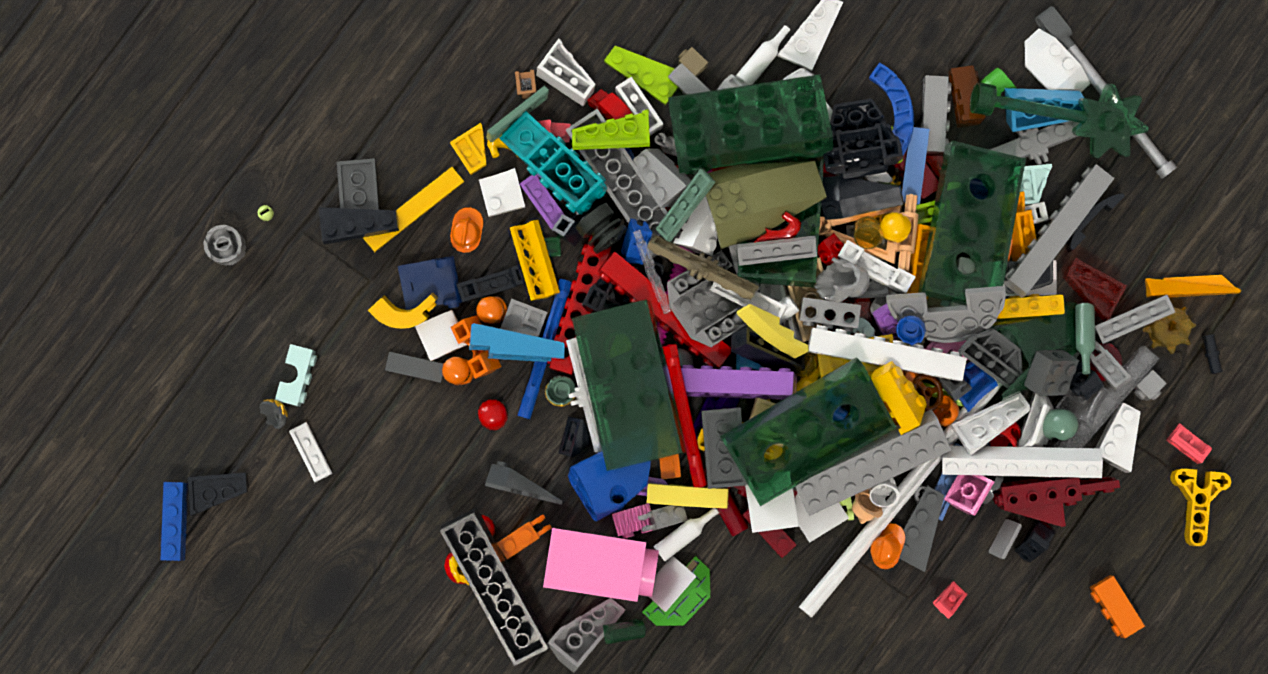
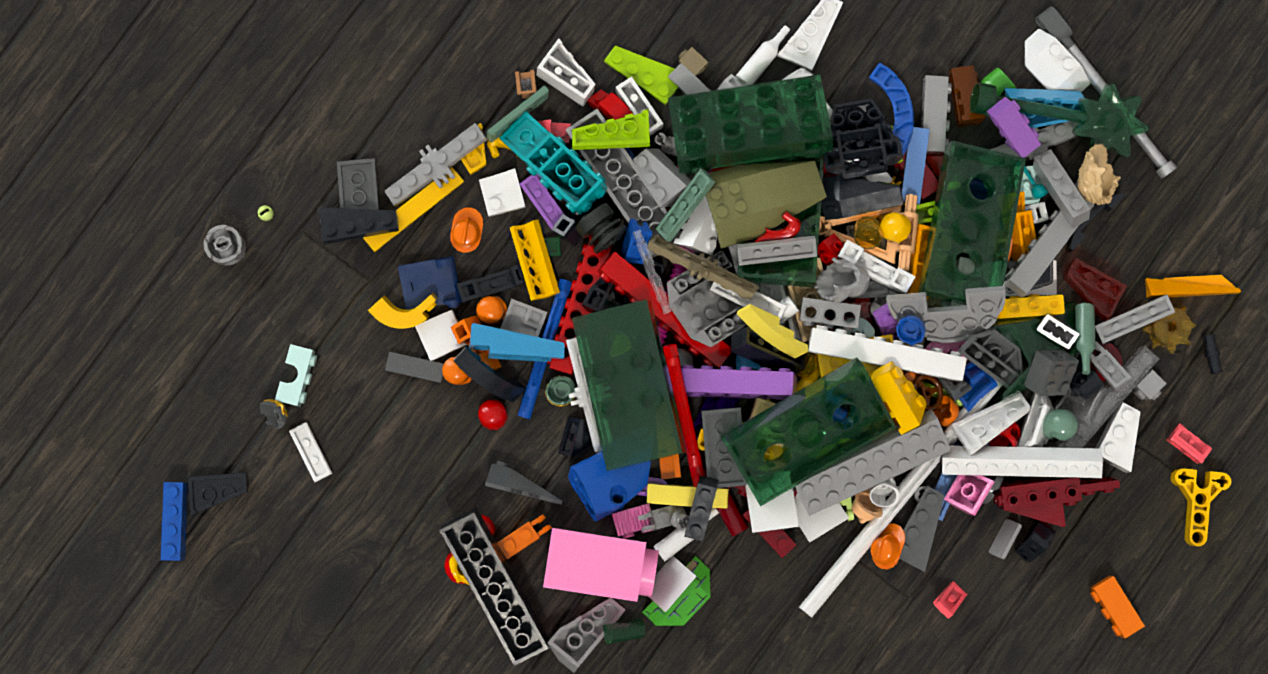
none -> light grey hinge [385,123,488,207]
none -> black slope [454,347,526,402]
none -> light grey bush [671,511,689,530]
none -> black arch [684,475,719,541]
none -> medium lavender wedge [987,97,1041,159]
none -> teal hinge [1016,157,1048,200]
none -> light grey brick [1033,149,1090,228]
none -> slope [1036,313,1080,350]
none -> tan hair [1077,144,1121,205]

